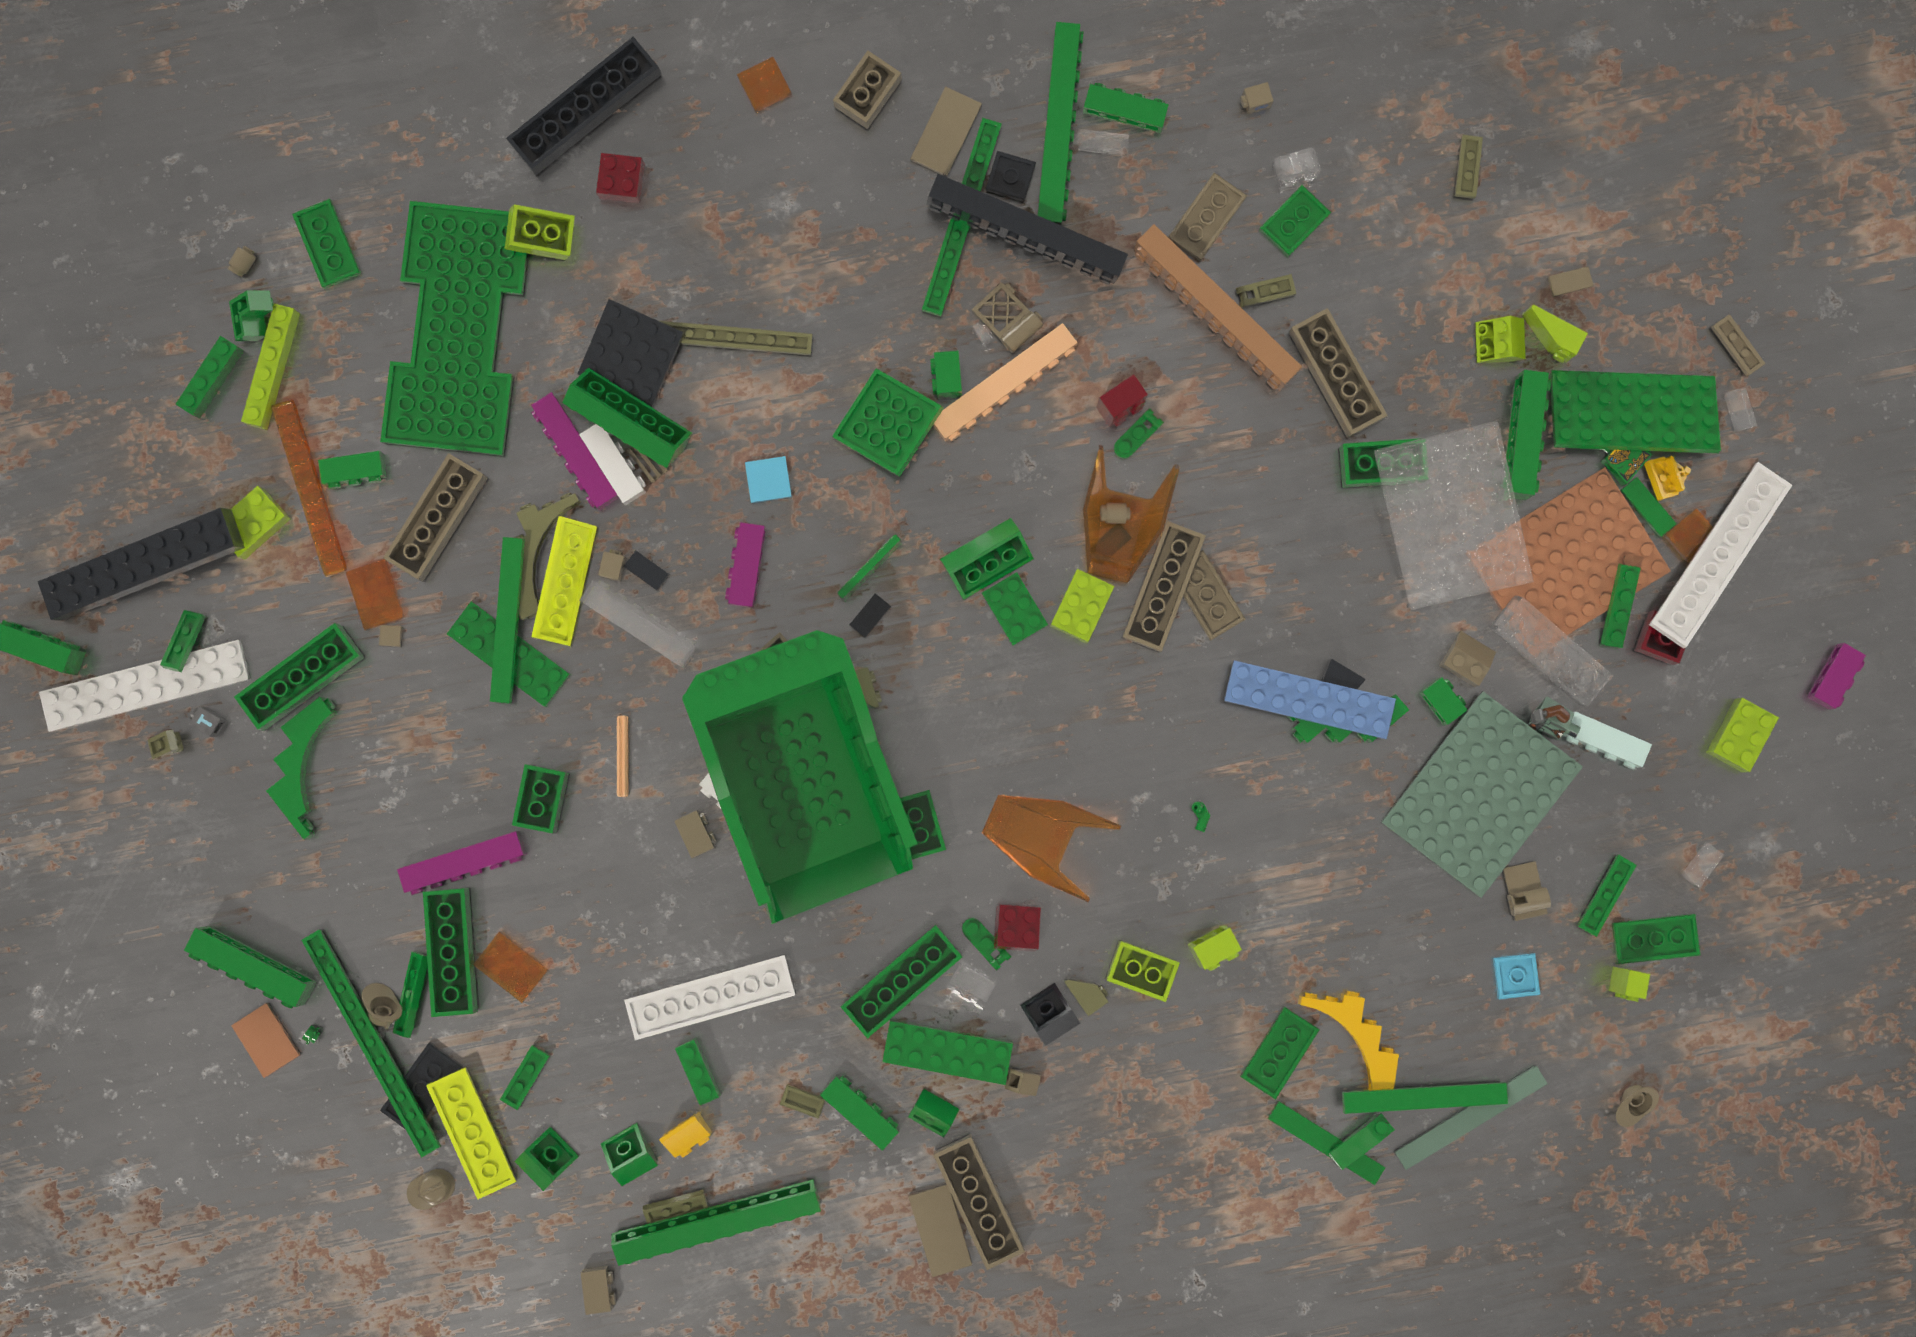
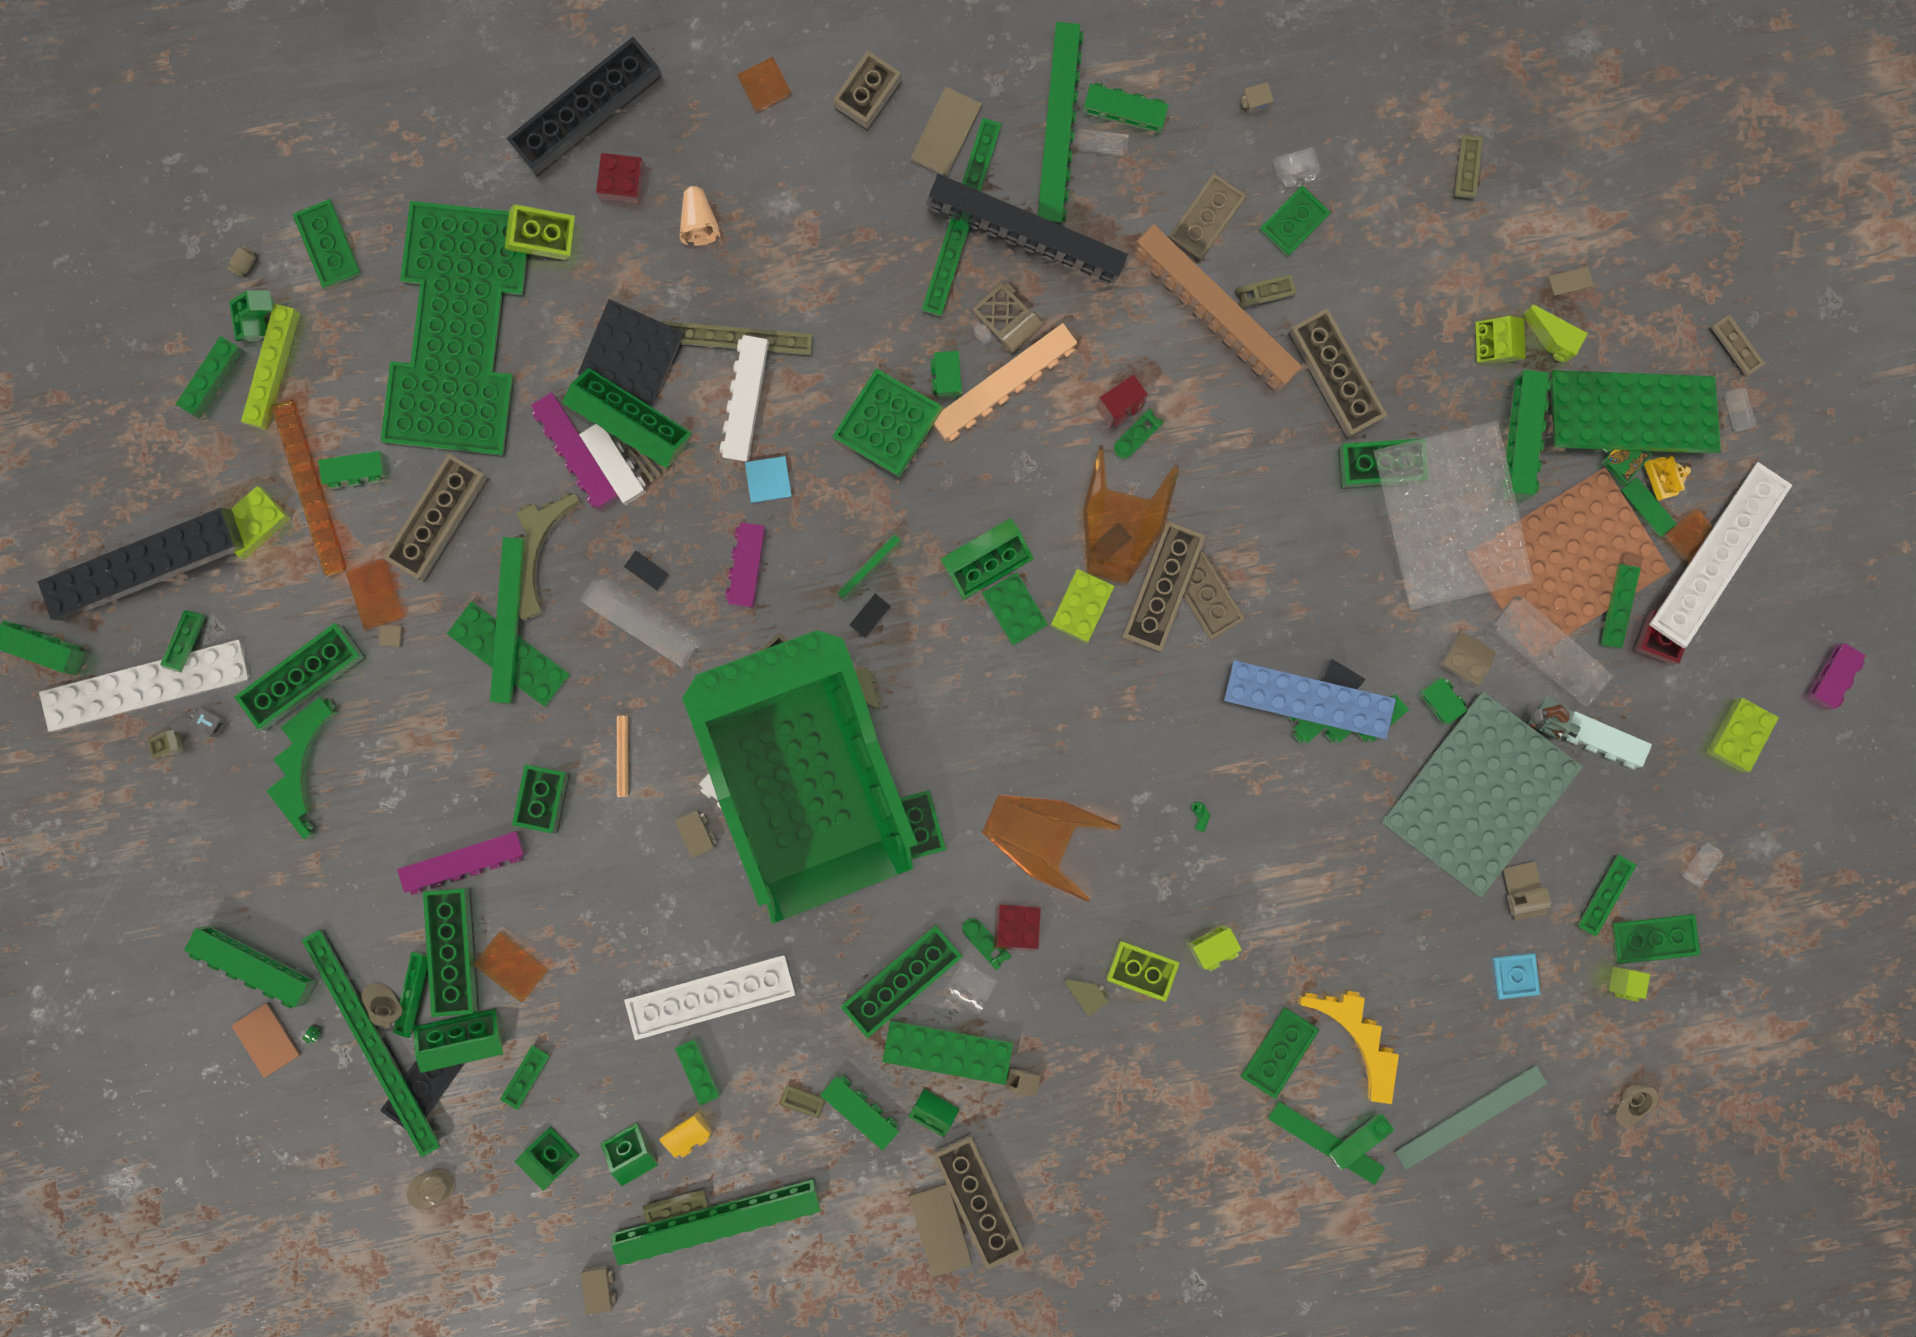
neon yellow plate [426,1067,517,1199] -> none
neon yellow plate [531,516,597,646] -> none
dark tan brick [598,549,627,582] -> none
black plate [986,151,1036,202] -> none
black slope [1020,983,1081,1046] -> none
dark tan brick [1100,503,1130,524] -> none
green tile [1342,1082,1508,1114] -> none
none -> green slope [413,1008,504,1073]
none -> light nougat cone [679,186,720,246]
none -> white brick [720,335,769,462]

